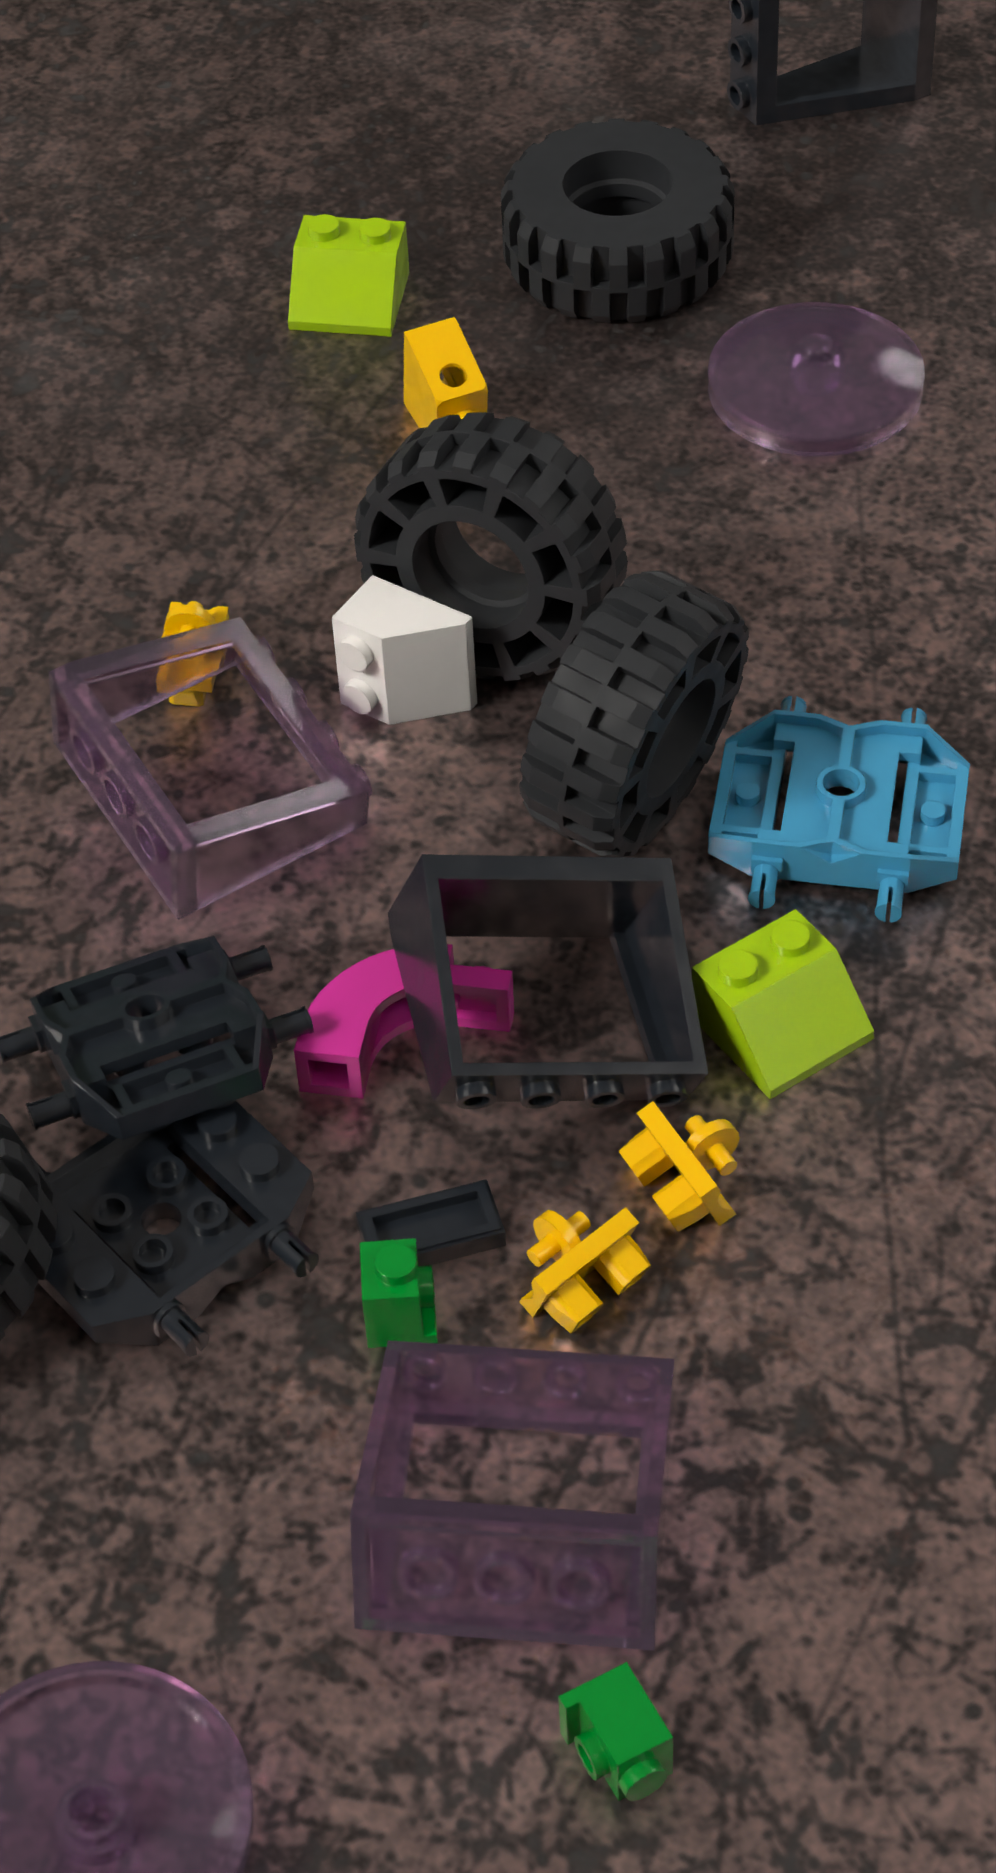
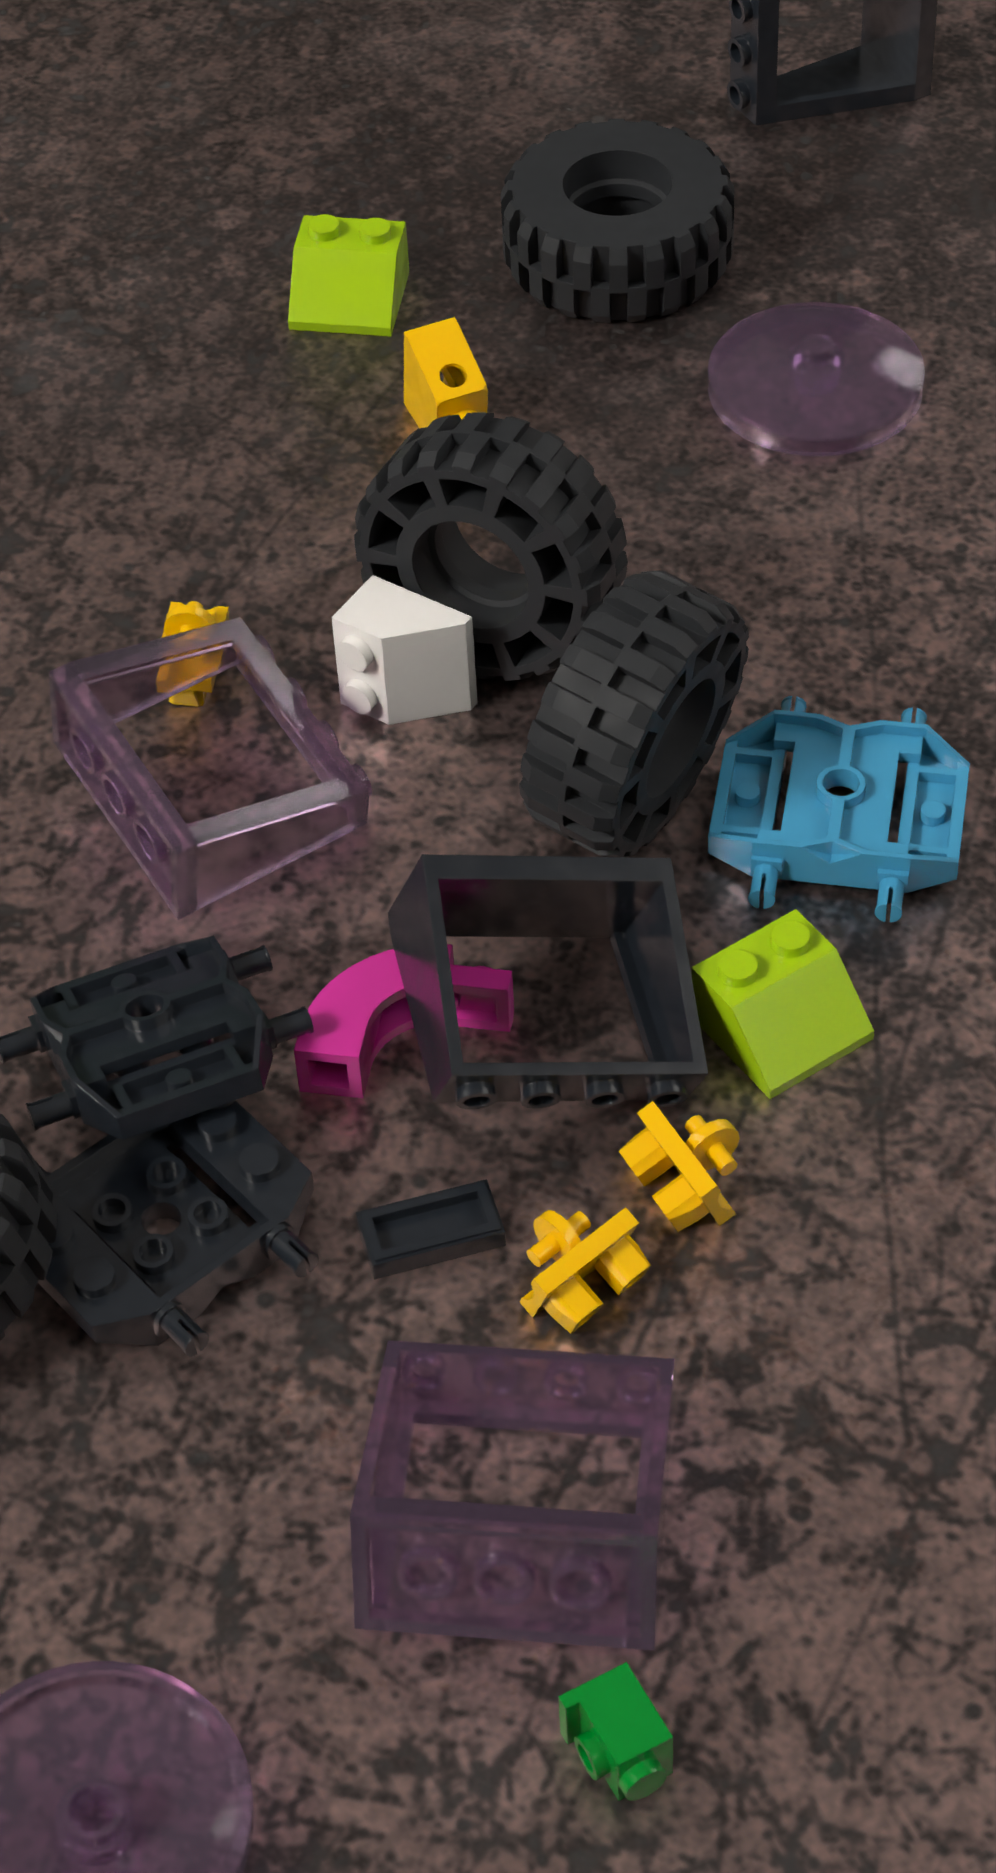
green brick [360,1238,438,1348] -> none

